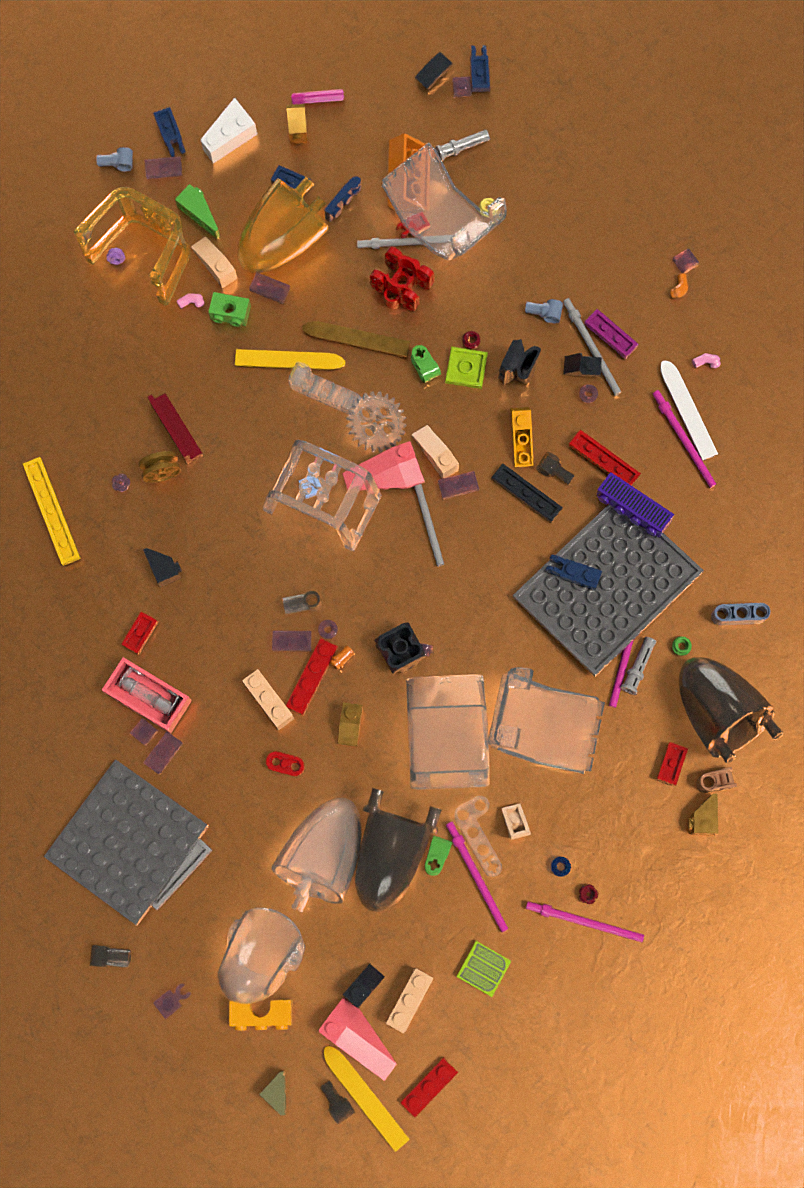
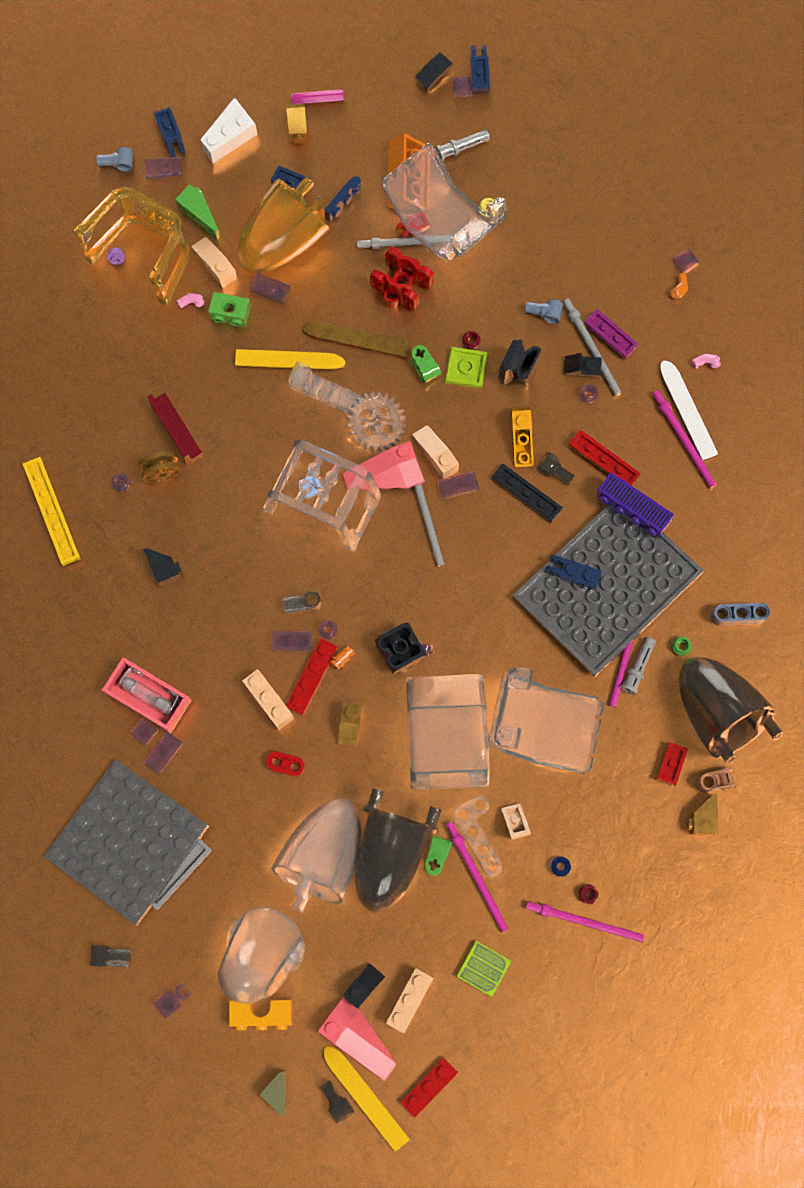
red plate [121,612,158,655] -> none

